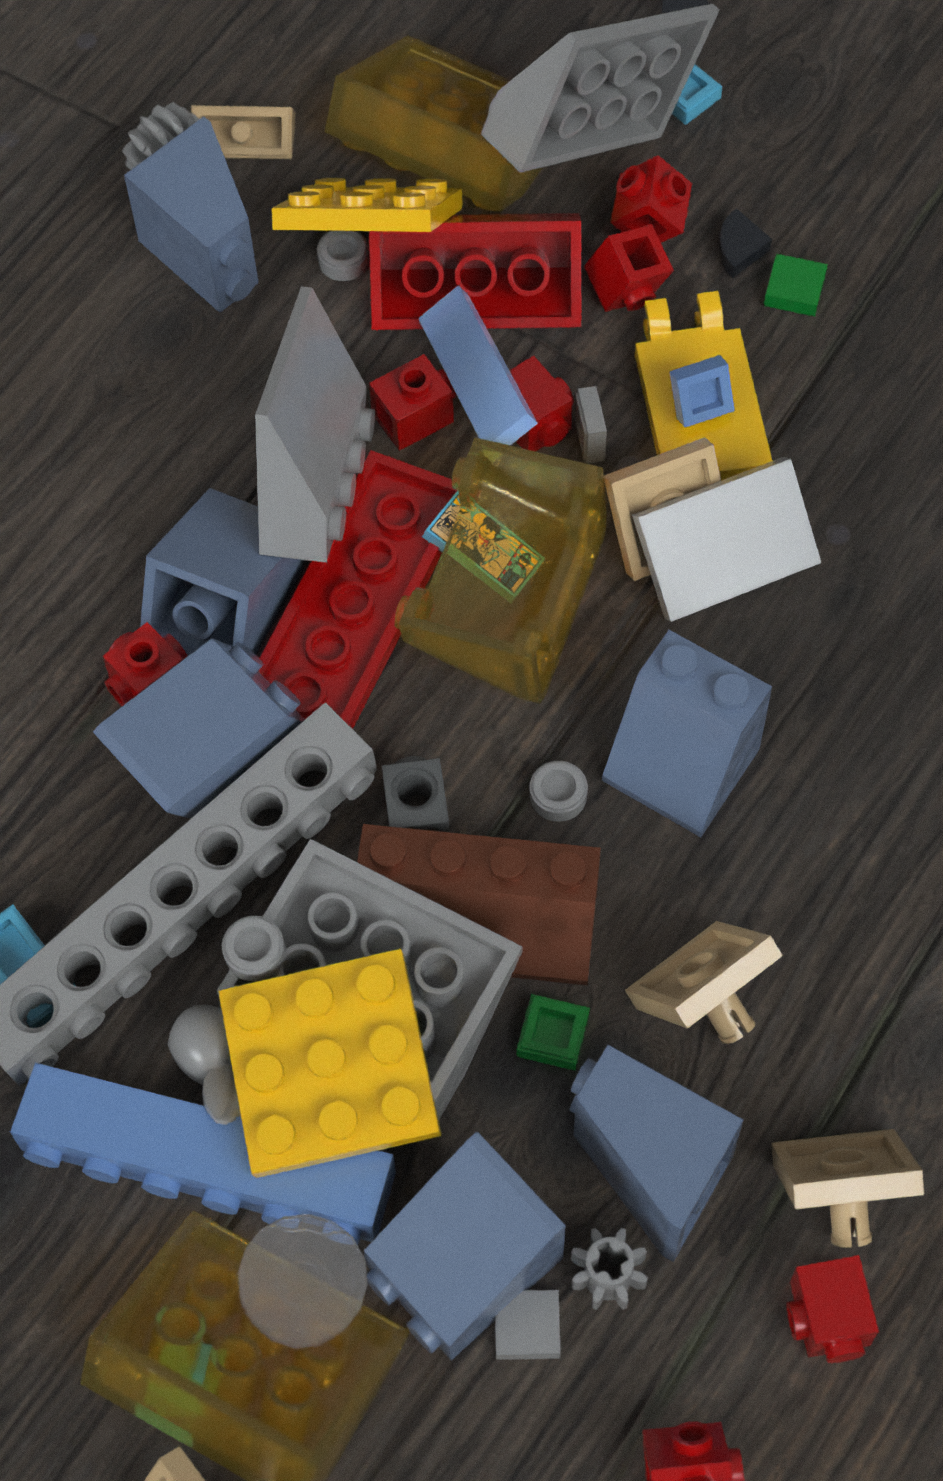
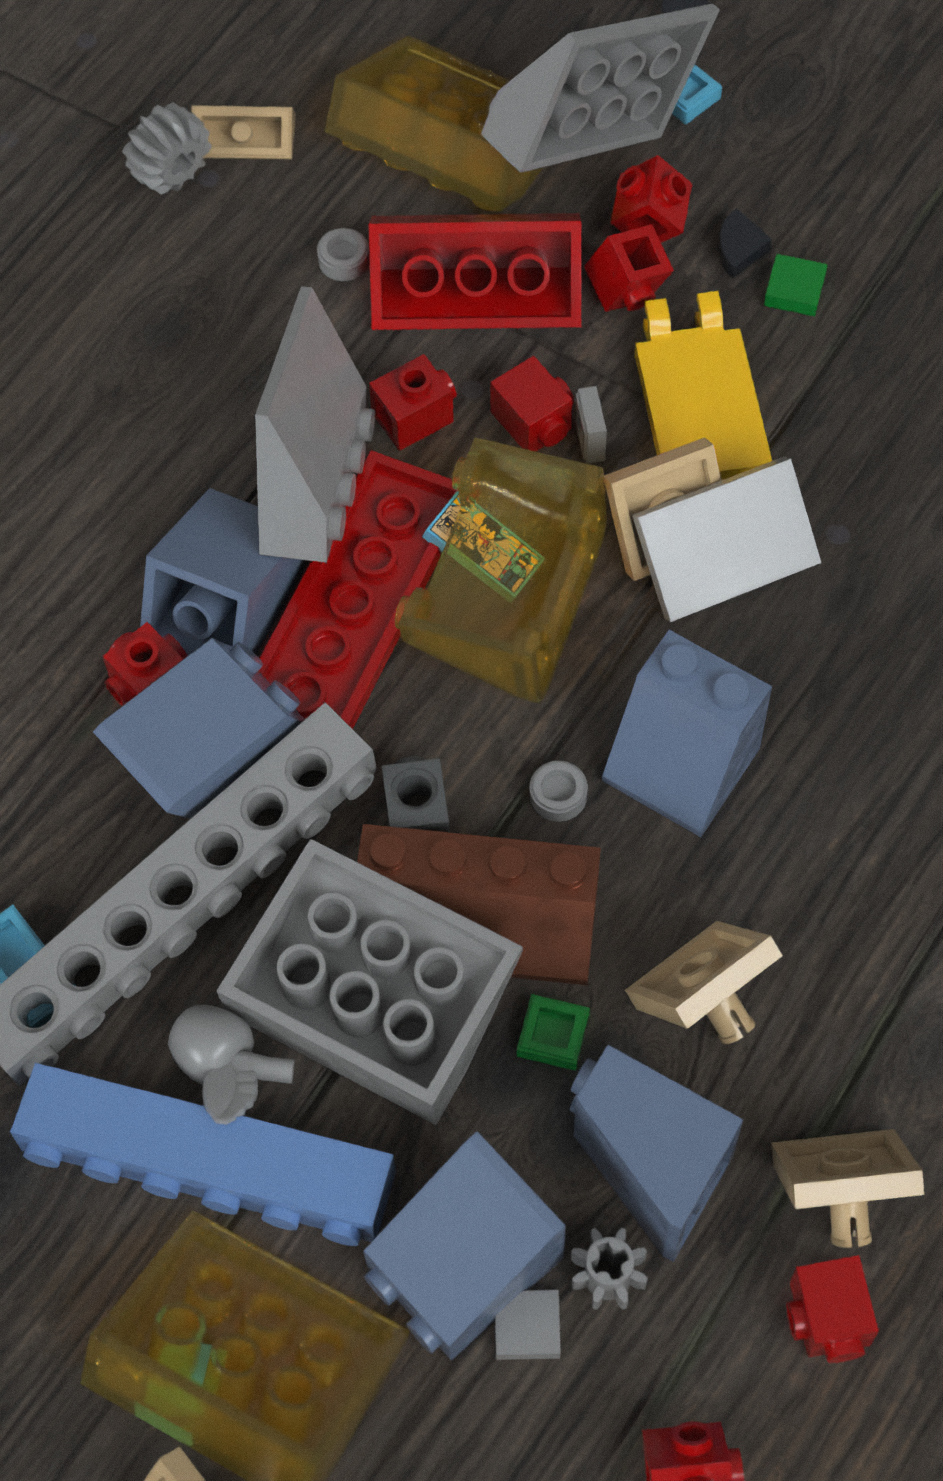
sand blue slope [124,117,258,313] -> none
yellow plate [218,949,442,1178] -> none
light grey tile [222,916,286,981] -> none
clear tile [237,1214,368,1348] -> none
yellow plate [272,178,462,232] -> none
light blue tile [418,285,538,457] -> none
medium blue tile [669,355,735,428] -> none

